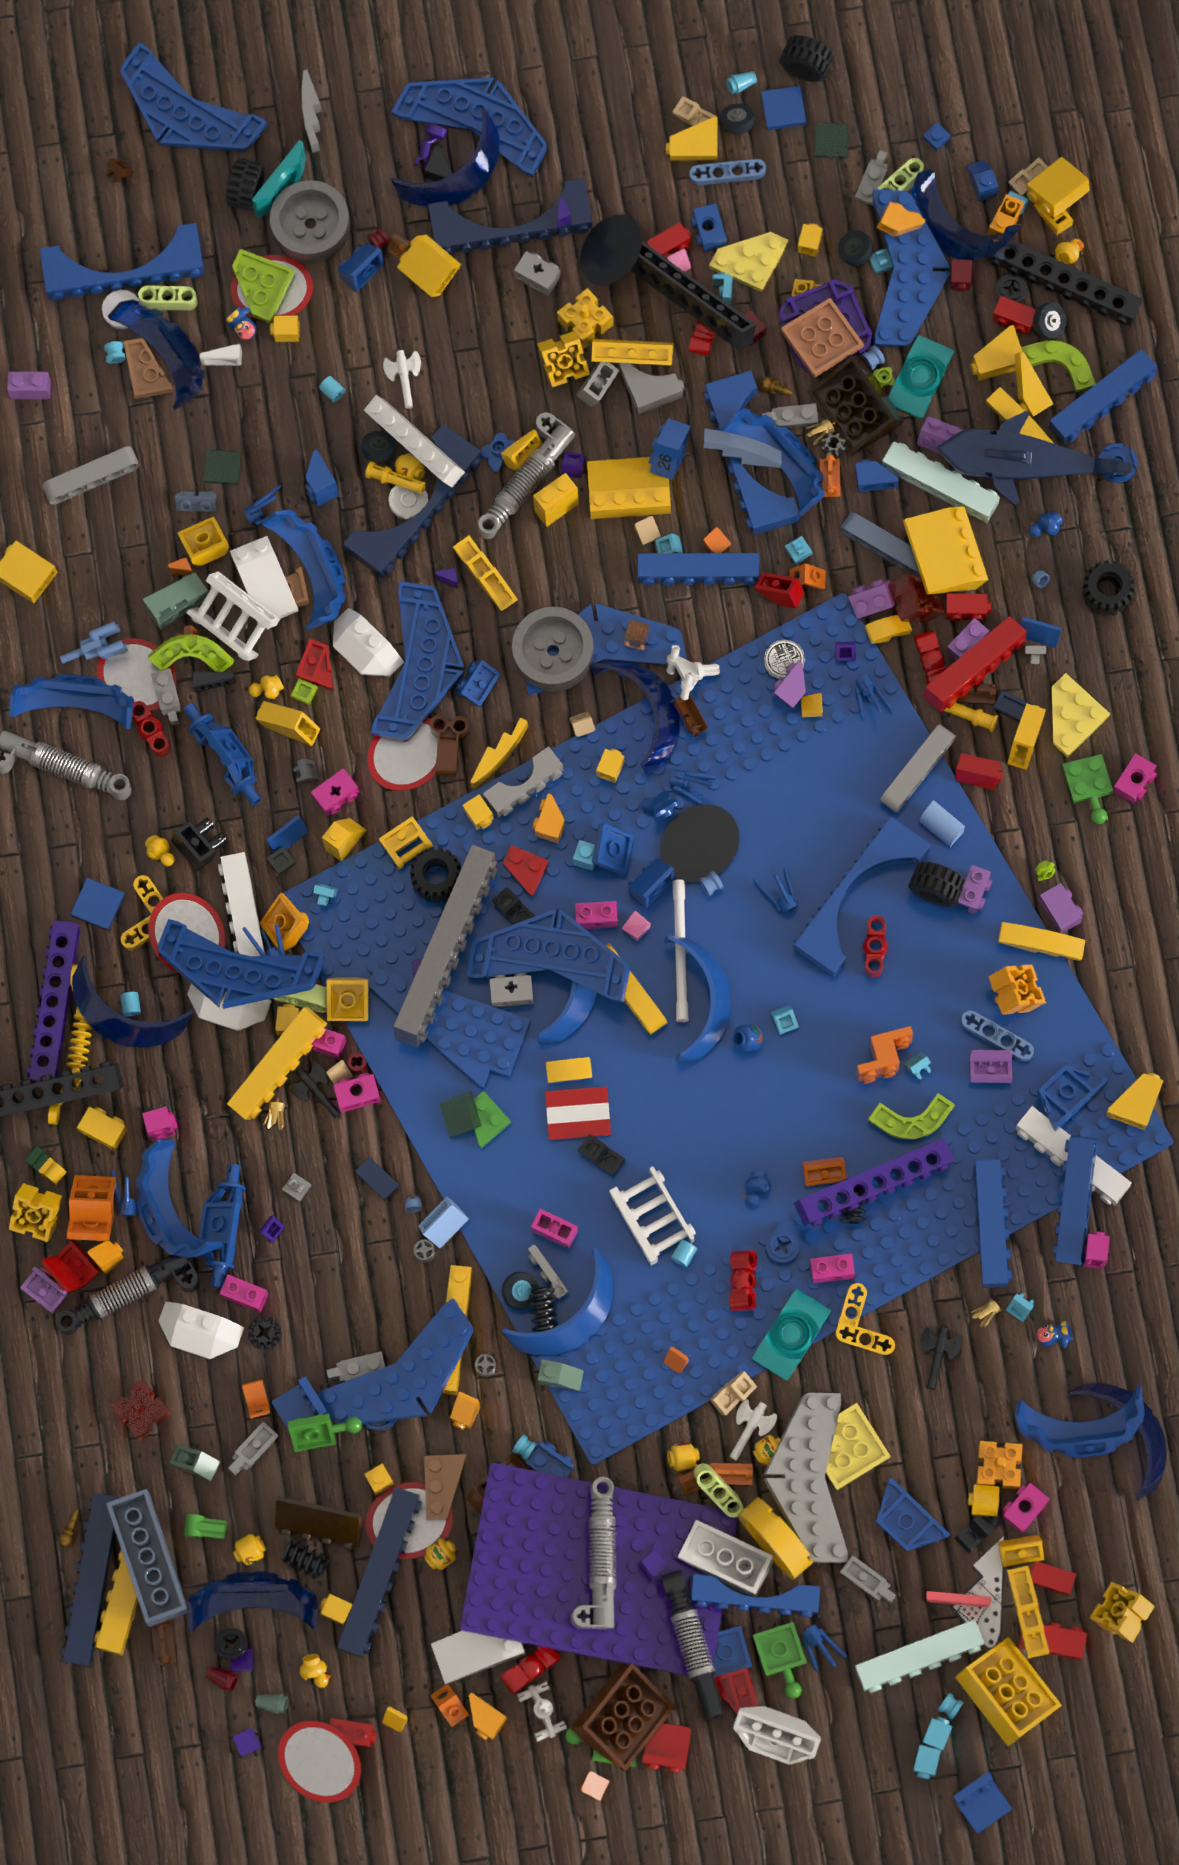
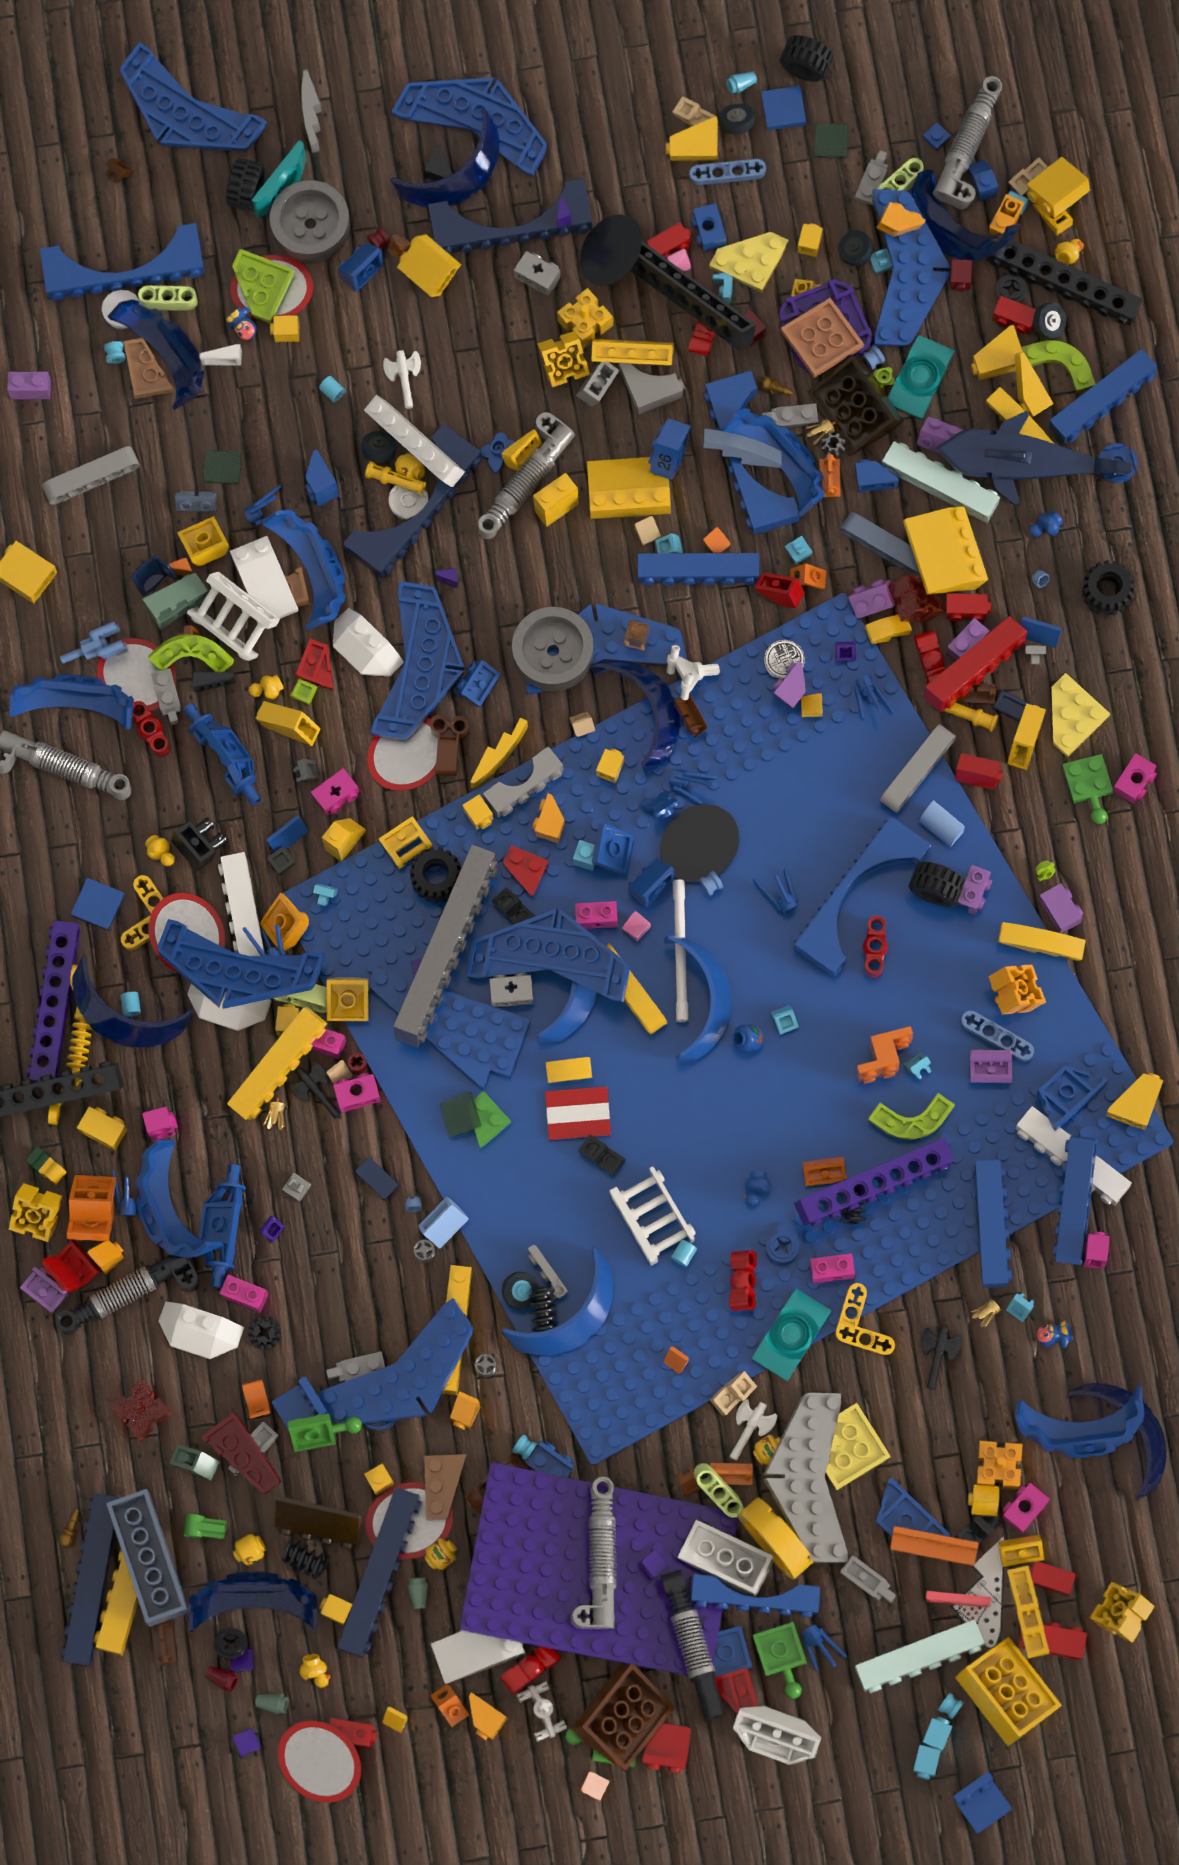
dark purple piece [414,123,448,170] -> none
yellow slope [452,535,518,611] -> none
dark pink brick [531,1209,578,1249] -> none
sand green slope [538,1359,584,1392] -> none
dark purple slope [561,452,584,478] -> none
yellow head [667,1442,700,1471] -> none
none -> dark blue piece [131,555,177,596]
none -> dark red wing [201,1413,282,1494]
none -> sand green cone [407,1577,428,1609]
none -> orange fence [890,1526,978,1566]
none -> light grey piece [933,76,1002,209]

